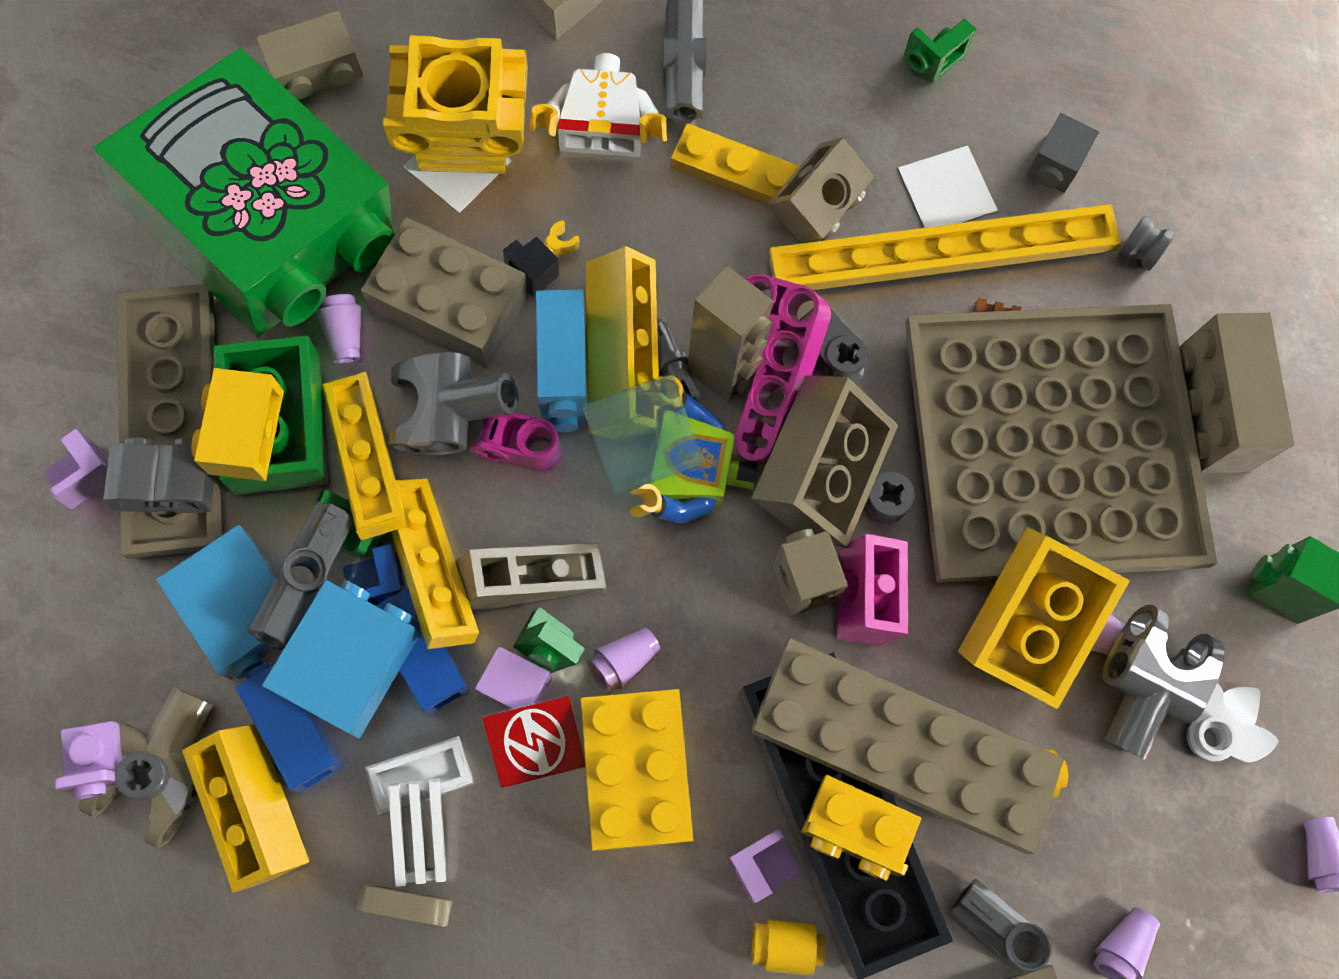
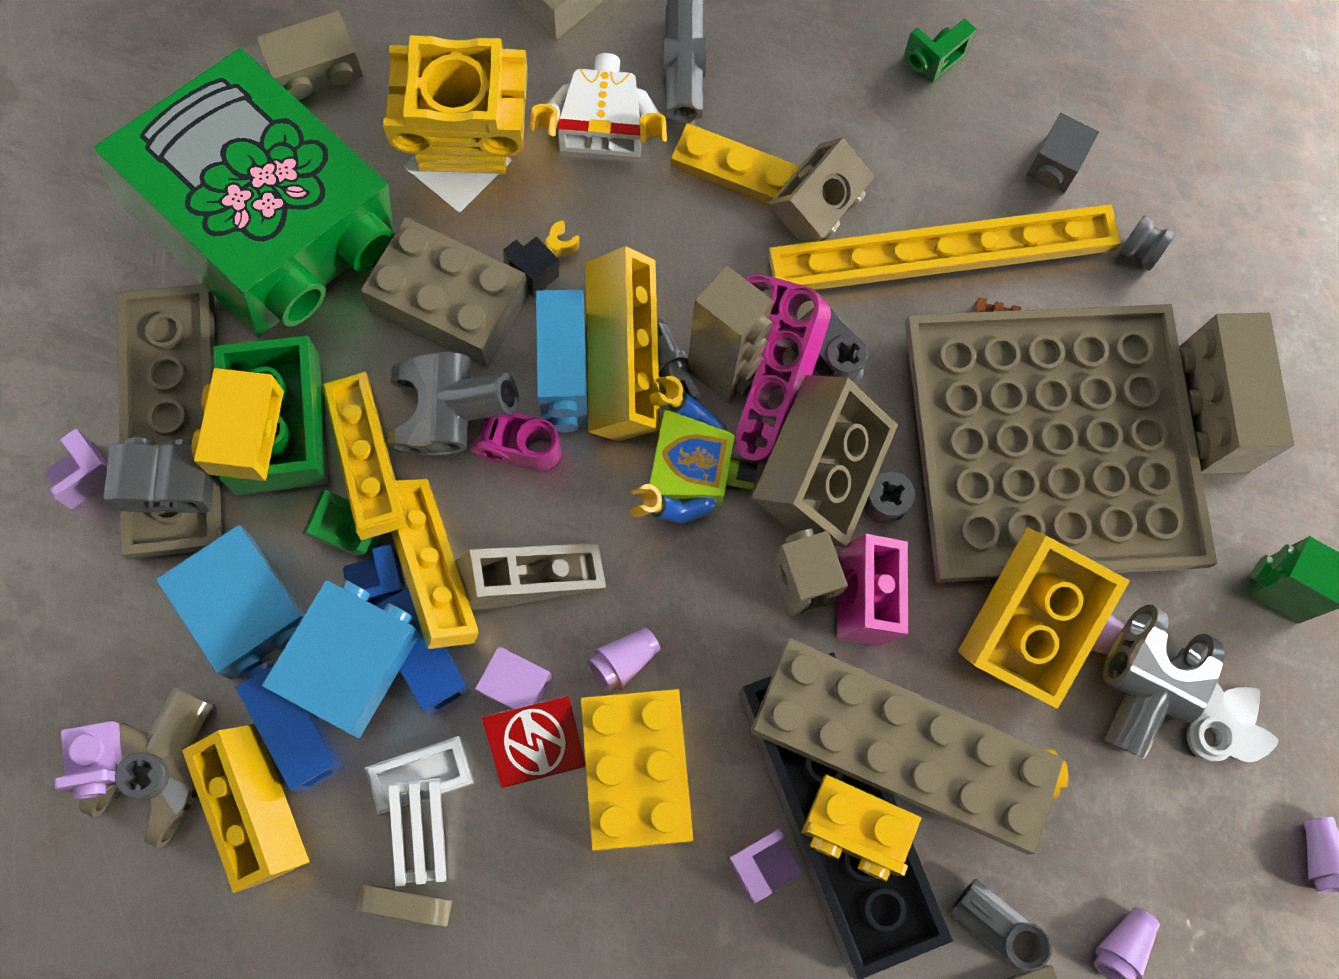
dark grey piece [247,501,354,650] -> none
lavender cone [316,294,361,364] -> none
green bracket [513,608,585,673] -> none
clear light blue tile [581,373,703,496] -> none
yellow brick [751,919,826,976] -> none
white sticker [898,145,998,228] -> none

